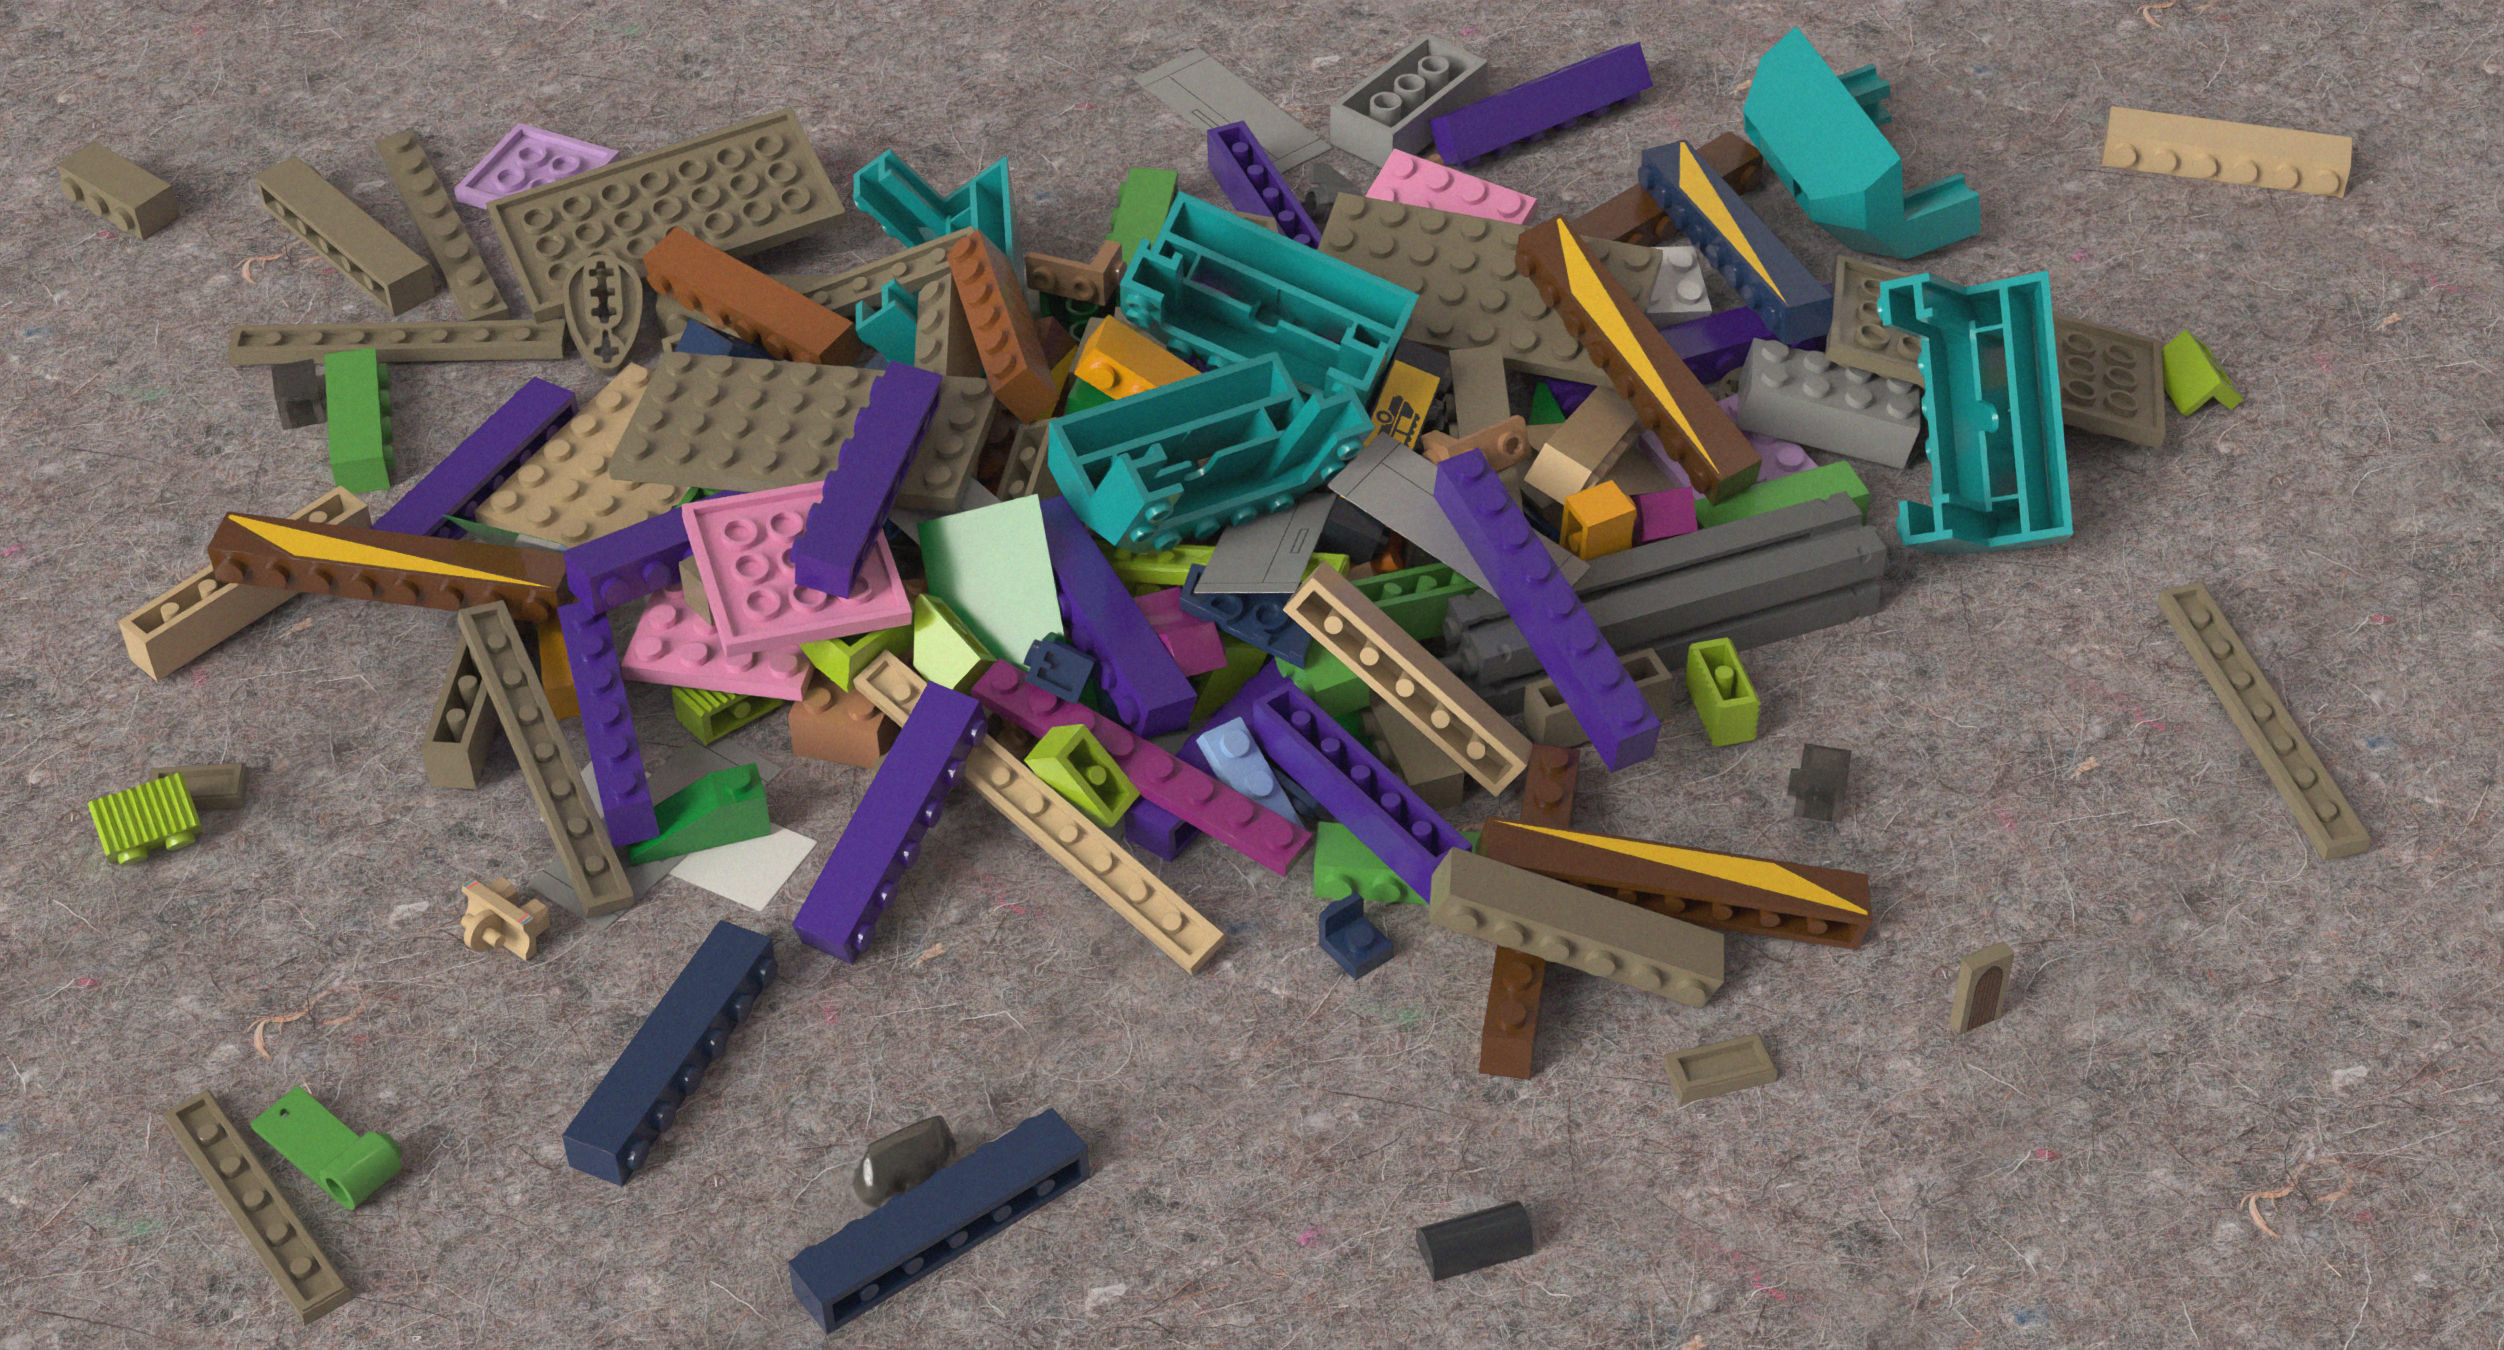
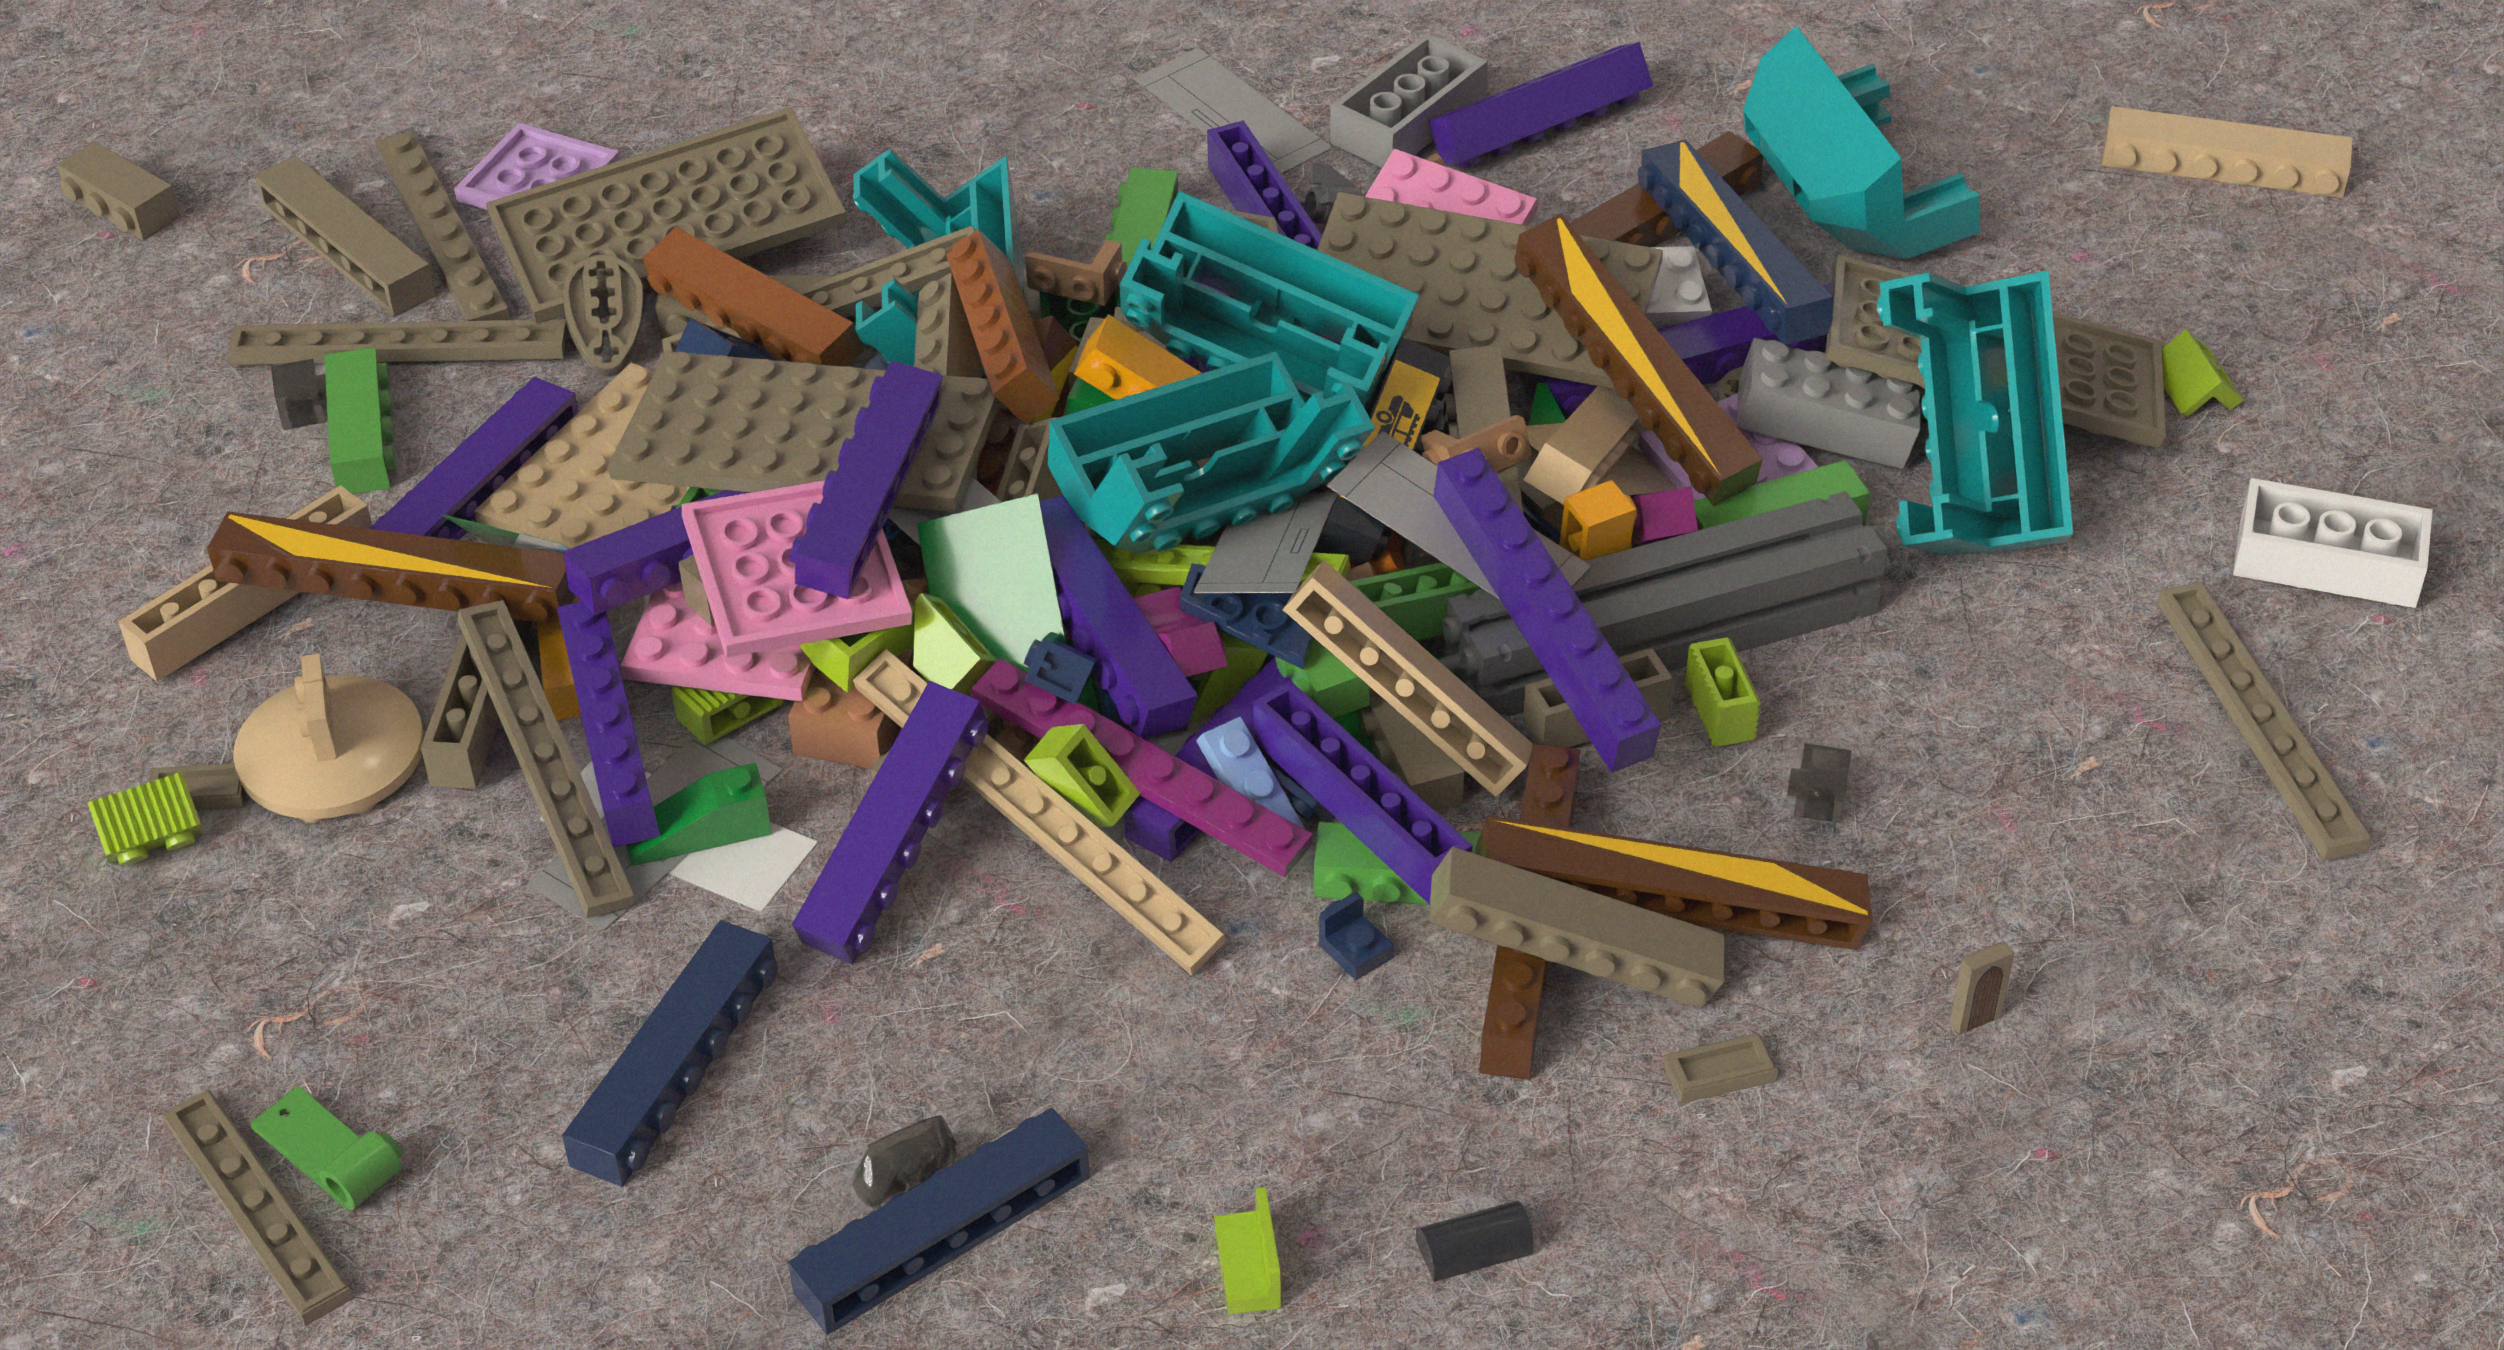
tan hips [461,876,550,961] -> none
none -> tan bracket [233,653,424,823]
none -> lime panel [1214,1186,1281,1315]
none -> white brick [2233,478,2433,608]

